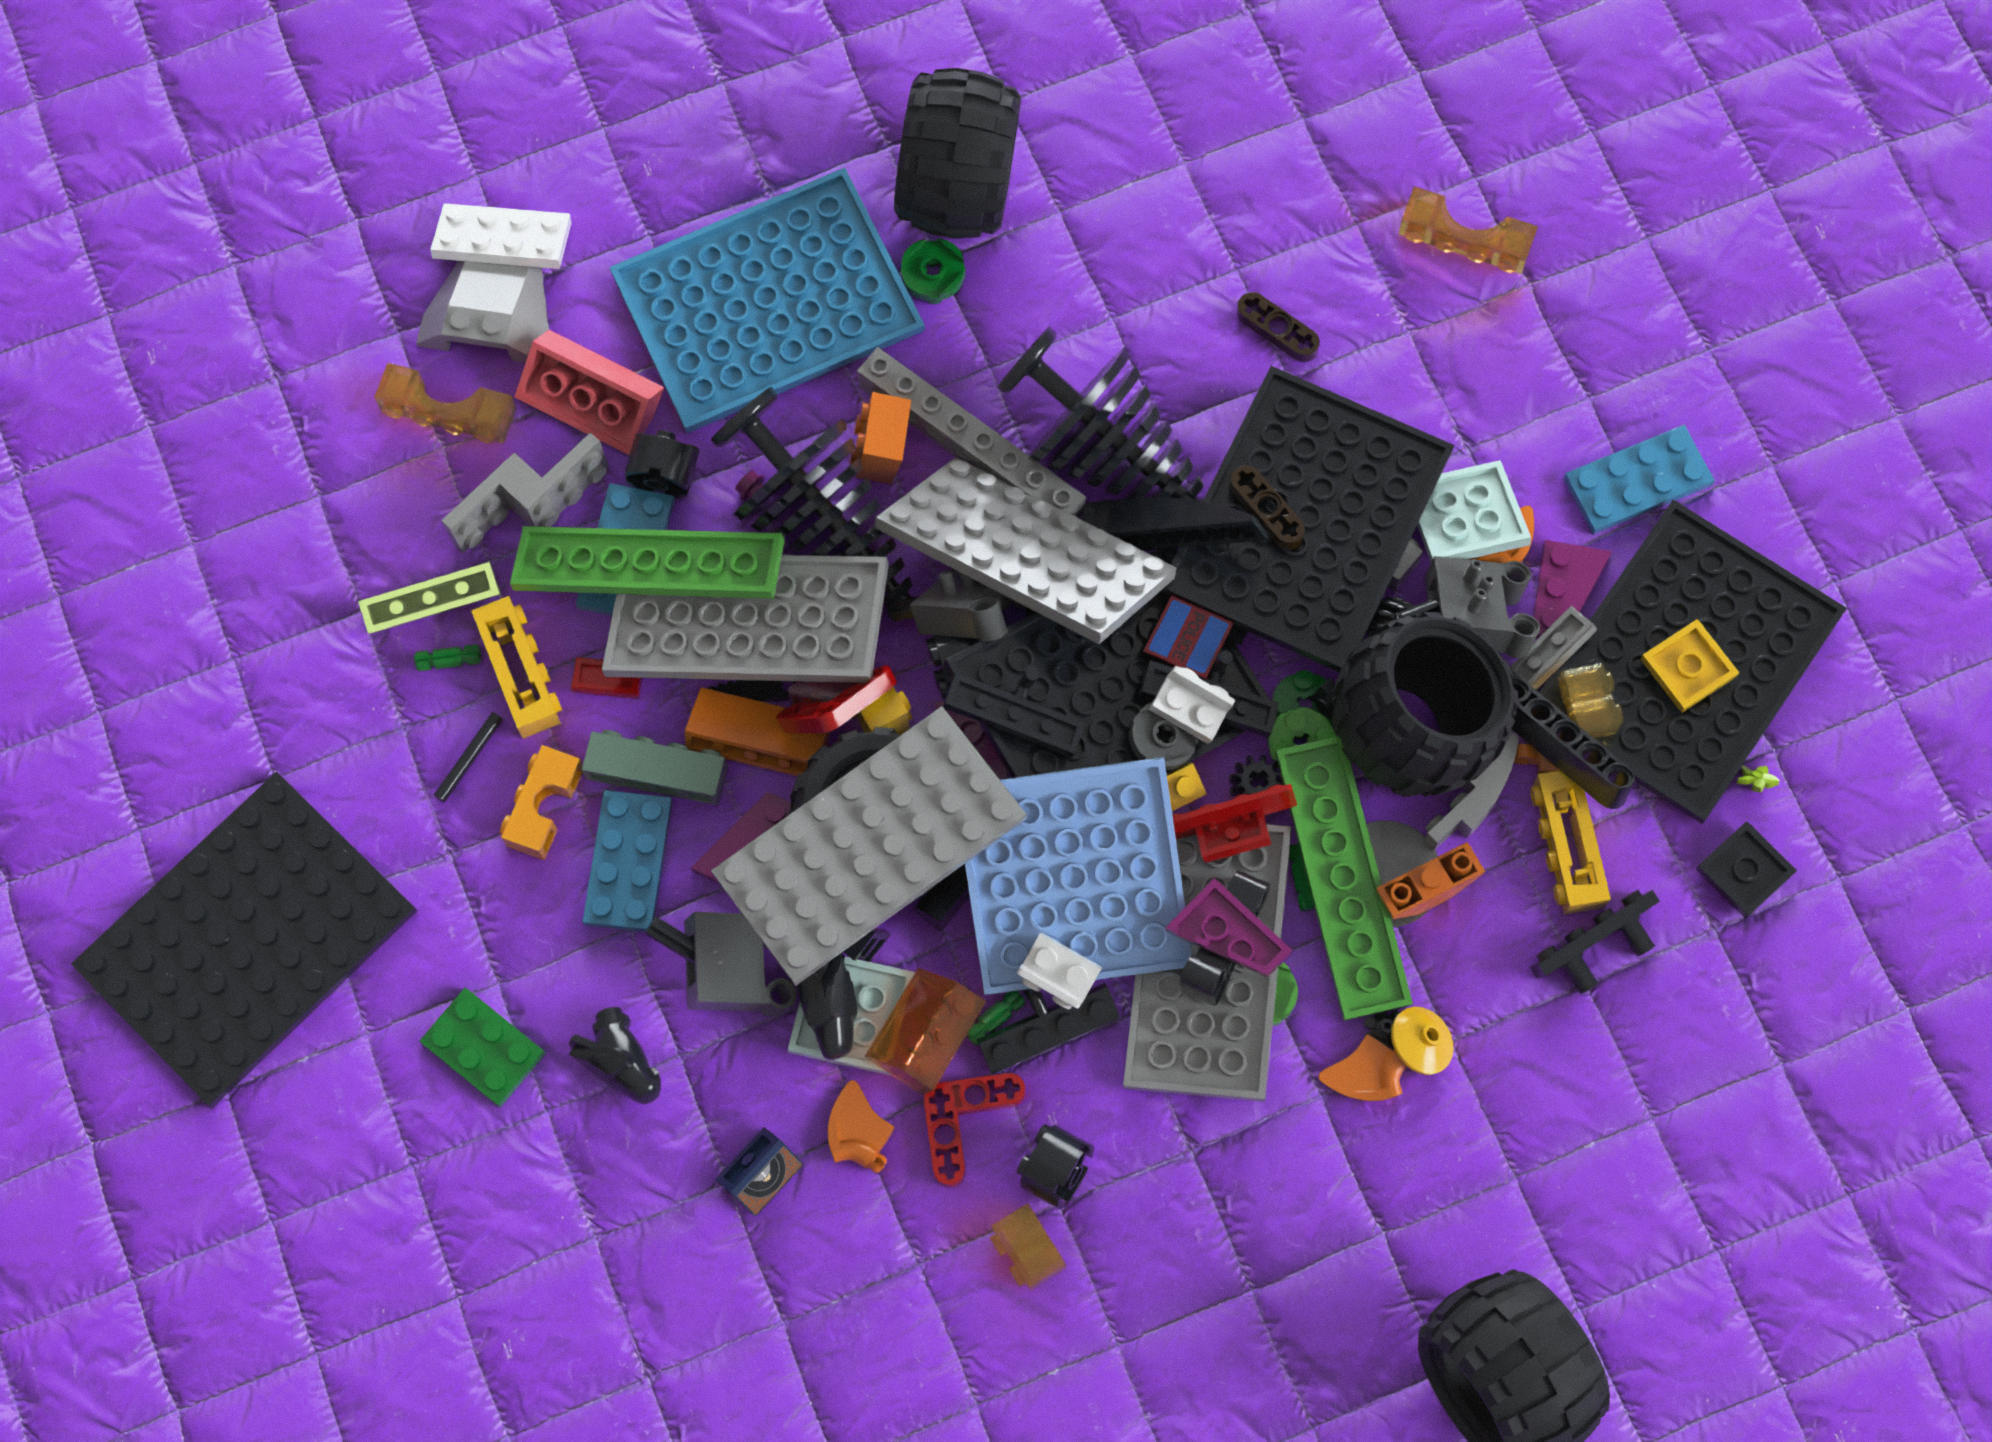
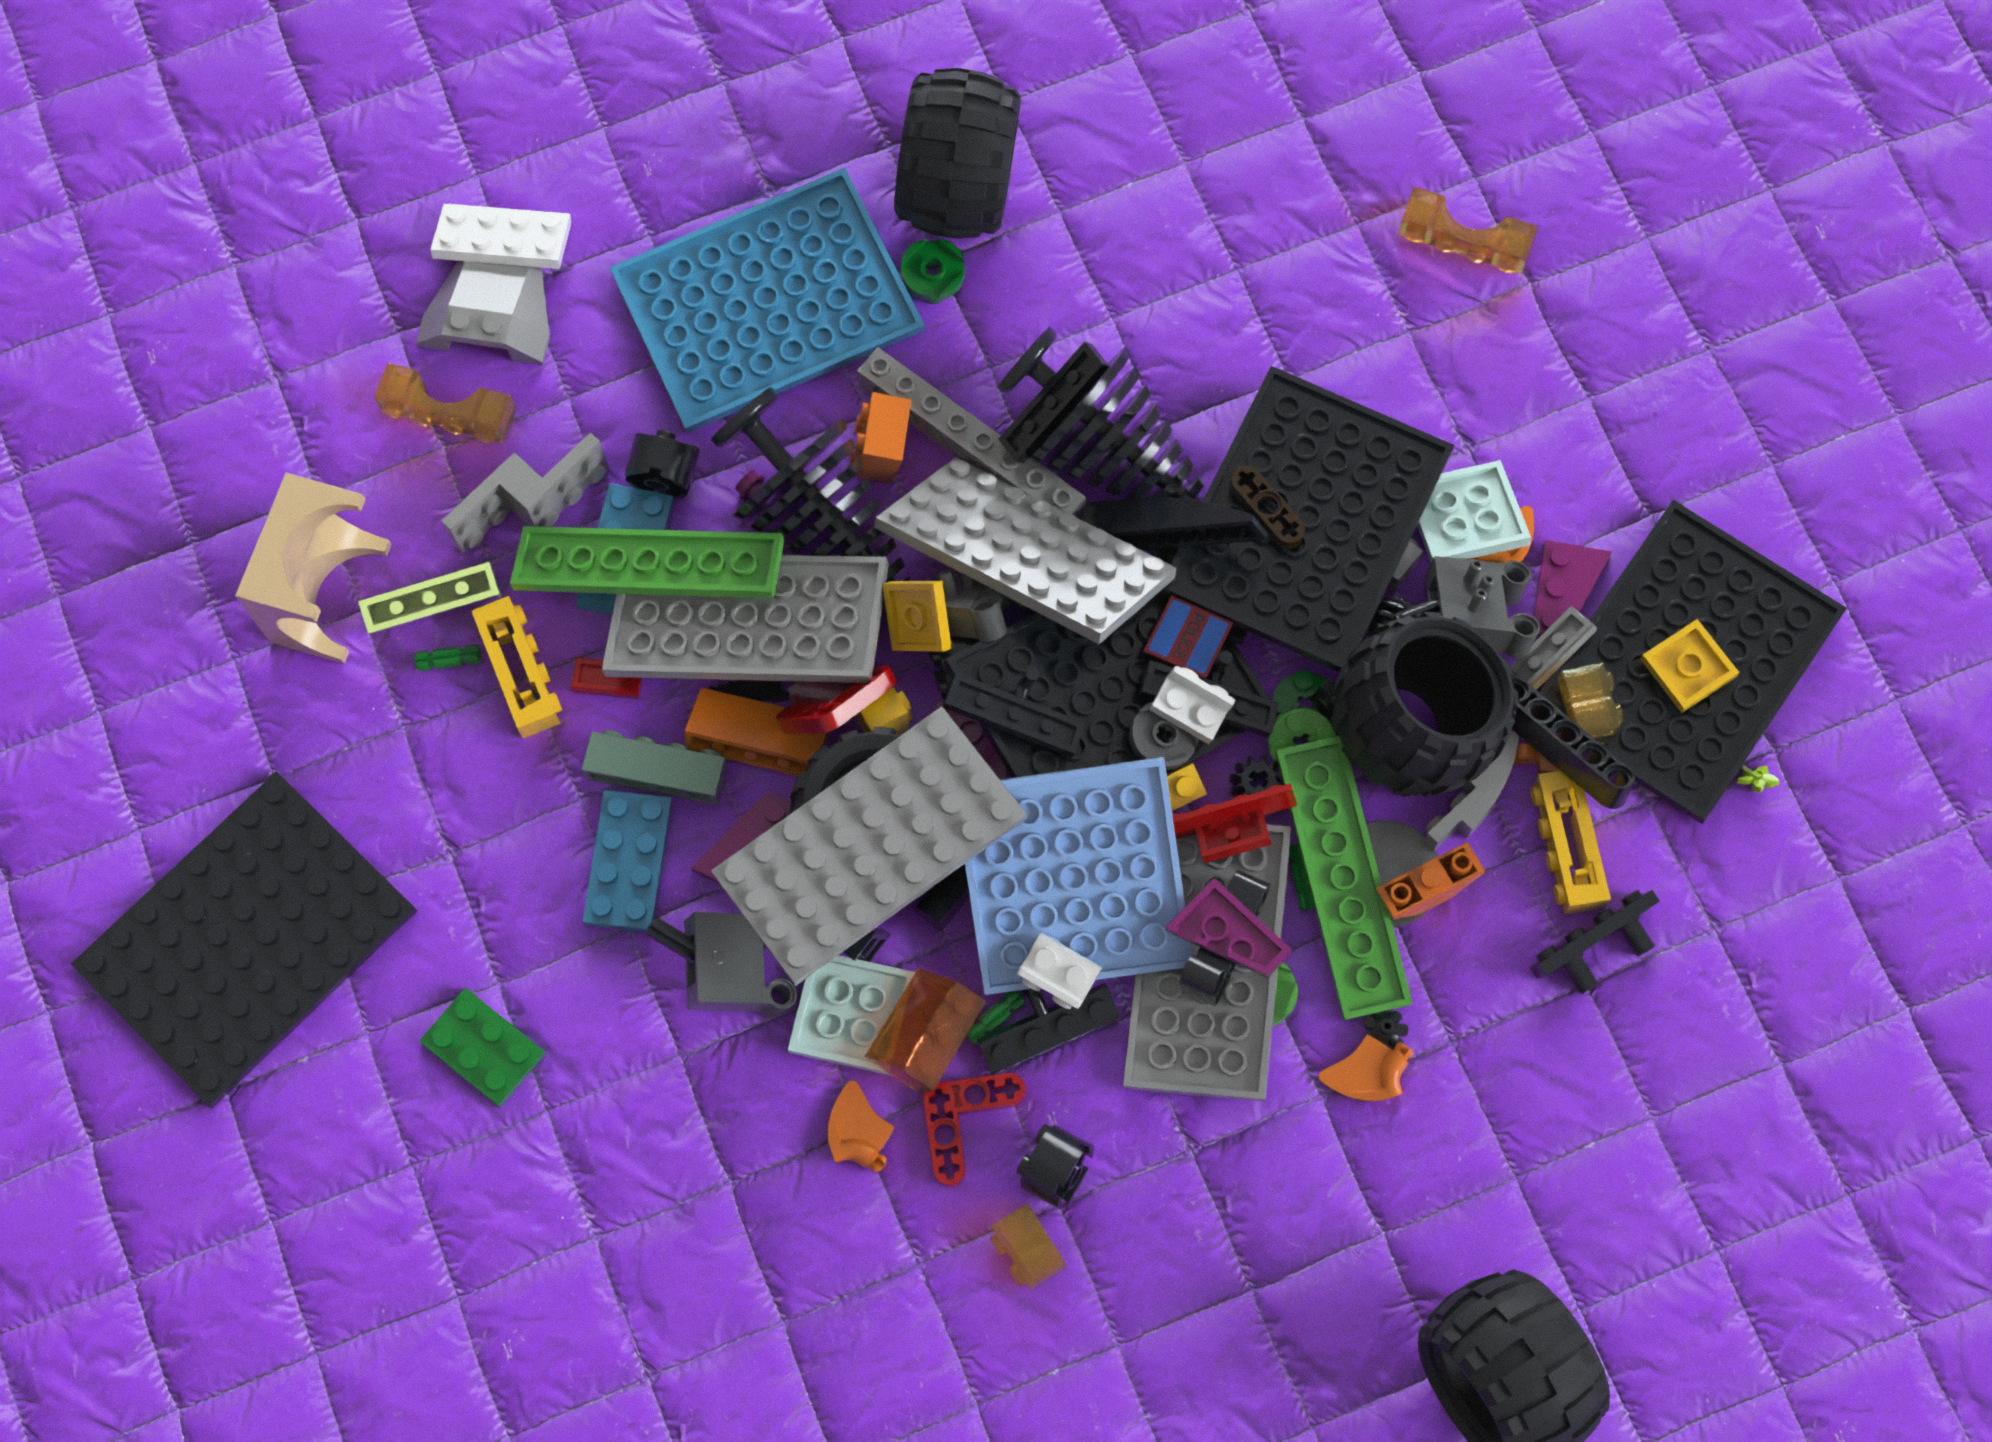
black bar [434,712,503,803] -> none
light orange arch [500,745,583,861] -> none
coral slope [514,330,664,455] -> none
black animal [568,1007,661,1104] -> none
panel [715,1127,803,1216] -> none
black animal [790,953,857,1060] -> none
dark brown beam [1237,292,1320,362] -> none
yellow dish [1391,1007,1453,1075] -> none
dark azure plate [1563,424,1715,535] -> none
black plate [1696,821,1797,919] -> none
none -> tan piece [235,472,392,664]
none -> yellow plate [882,581,952,652]
none -> black plate [998,341,1110,464]

